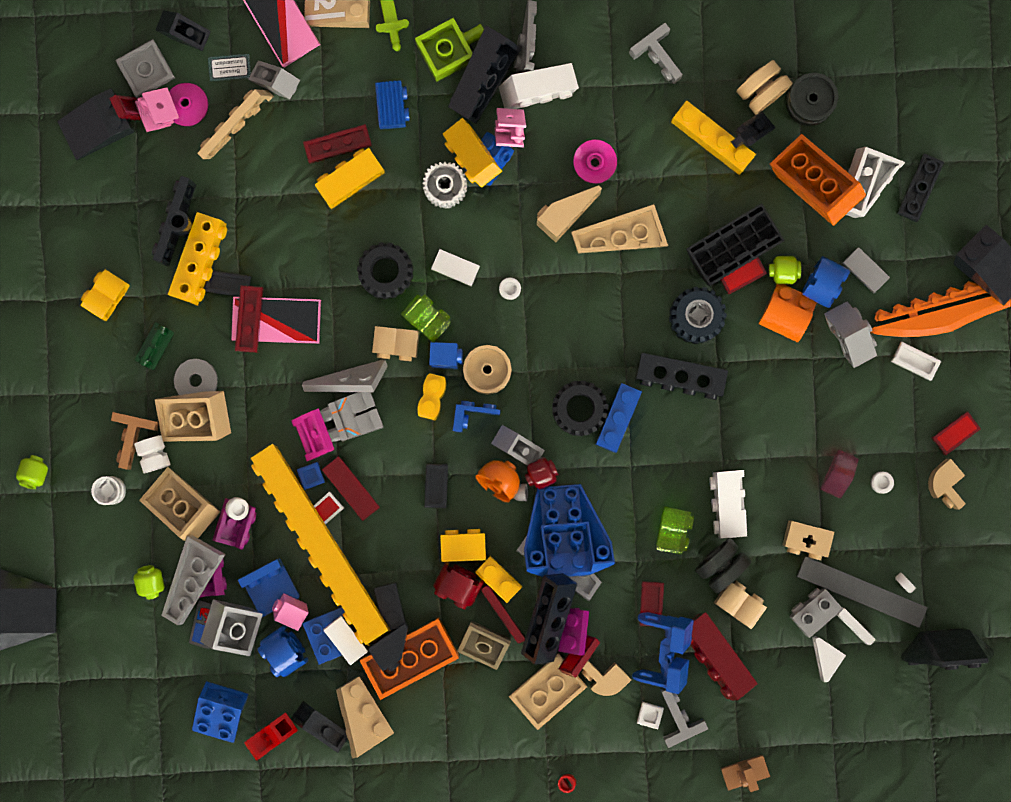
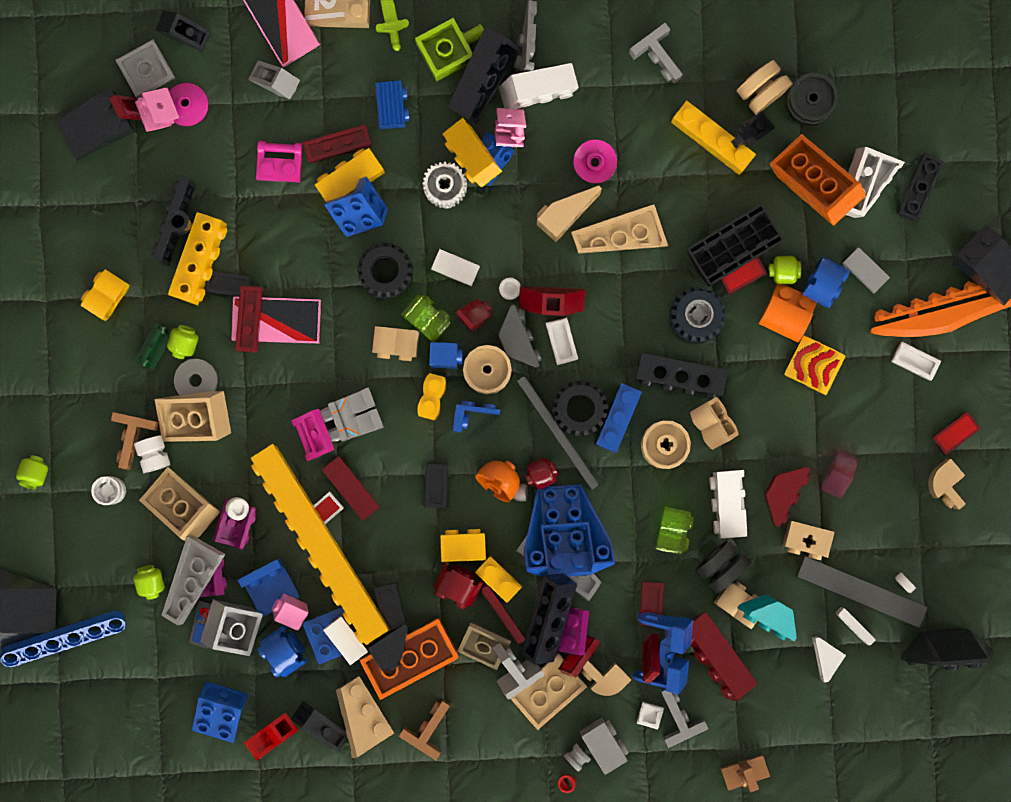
tan wing [198,89,274,159] -> none
sticker [208,54,251,81] -> none
blue tile [297,462,325,490] -> none
light grey wing [302,360,388,392] -> none
light grey slope [491,425,545,465] -> none
light grey brick [789,588,843,638] -> none
light grey brick [824,301,877,368] -> none
white tile [871,472,894,494] -> none
none -> blue beam [0,611,126,667]
none -> lime head [167,325,199,359]
none -> dark pink plate [256,140,303,183]
none -> blue bracket [325,176,388,237]
none -> medium nougat bracket [399,699,451,761]
none -> dark red slope [456,299,492,334]
none -> light grey bracket [493,643,545,700]
none -> dark grey slope [499,305,542,368]
none -> dark grey tile [517,376,598,490]
none -> dark red slope [519,286,585,316]
none -> white tile [546,317,578,365]
none -> light grey wheel [564,743,591,772]
none -> light grey brick [580,717,628,775]
none -> tan wheel [640,420,691,469]
none -> dark red tile [642,633,660,683]
none -> tan brick [690,397,739,450]
none -> slope [737,594,797,641]
none -> dark red slope [764,467,811,527]
none -> slope [784,335,846,395]

